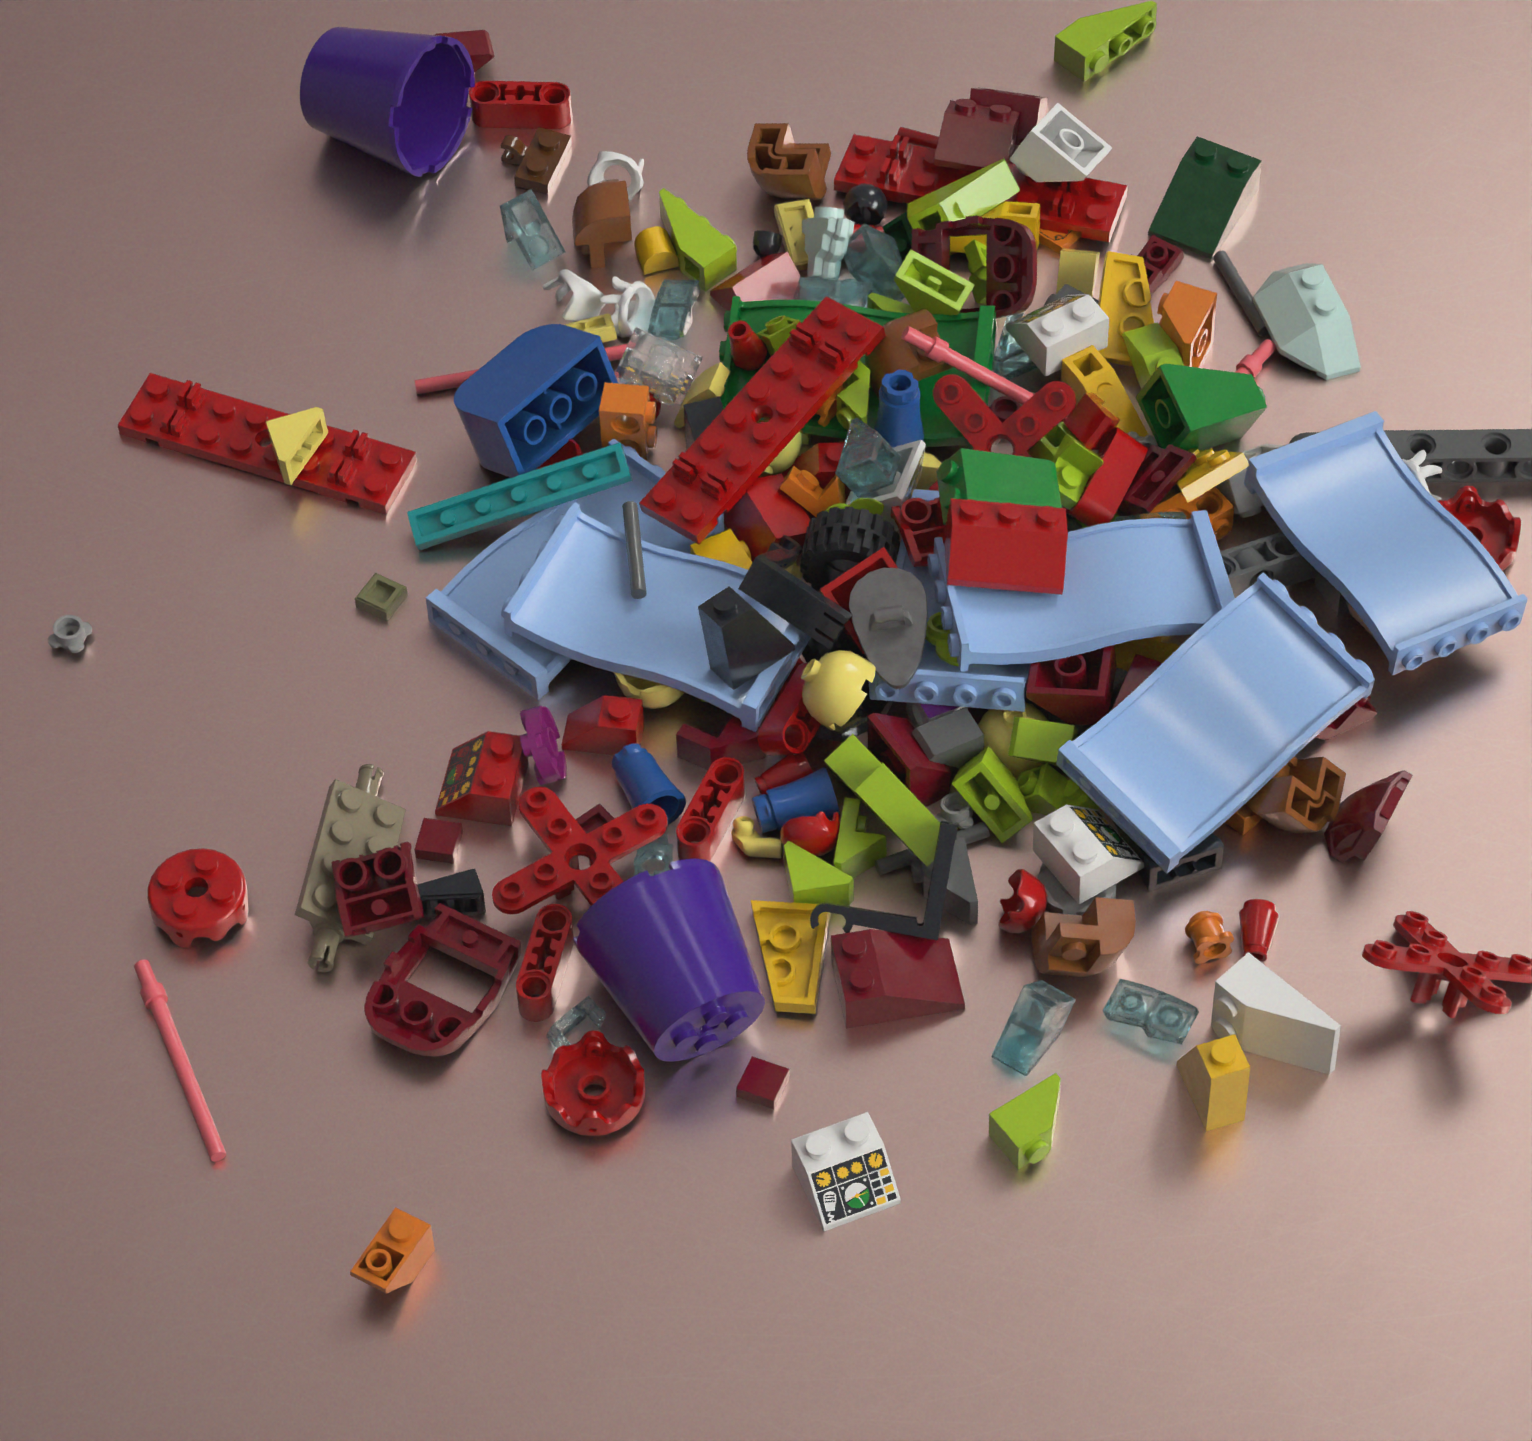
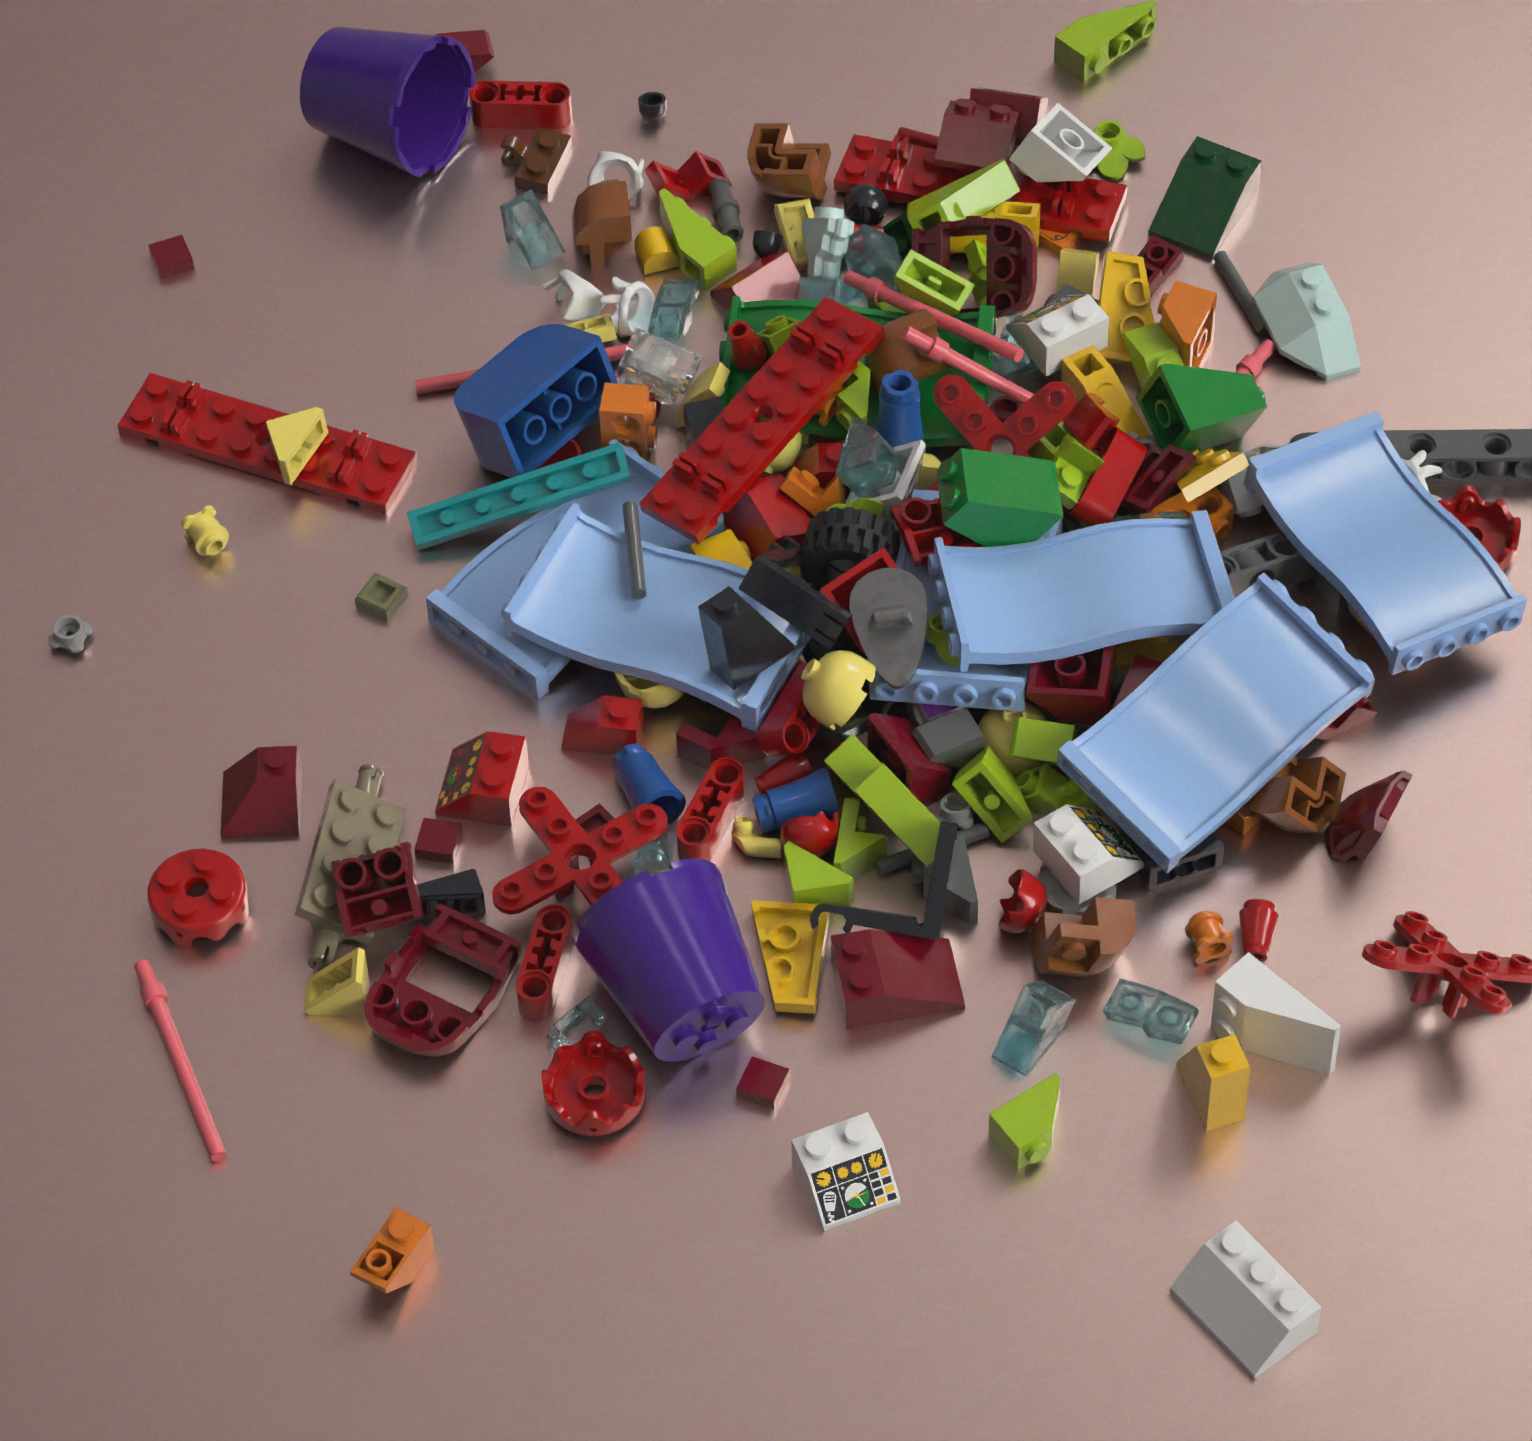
magenta plate [520,705,567,785] -> none
red slope [944,498,1068,595] -> none
none -> dark red tile [148,235,195,279]
none -> light yellow brick [181,505,229,556]
none -> dark red slope [220,746,302,840]
none -> light yellow slope [304,947,370,1016]
none -> black hinge [638,92,667,122]
none -> red slope [644,151,732,203]
none -> dark grey pin [708,178,744,242]
none -> coral bar [844,270,1024,362]
none -> lime plate [1093,120,1146,180]
none -> white slope [1170,1220,1322,1379]

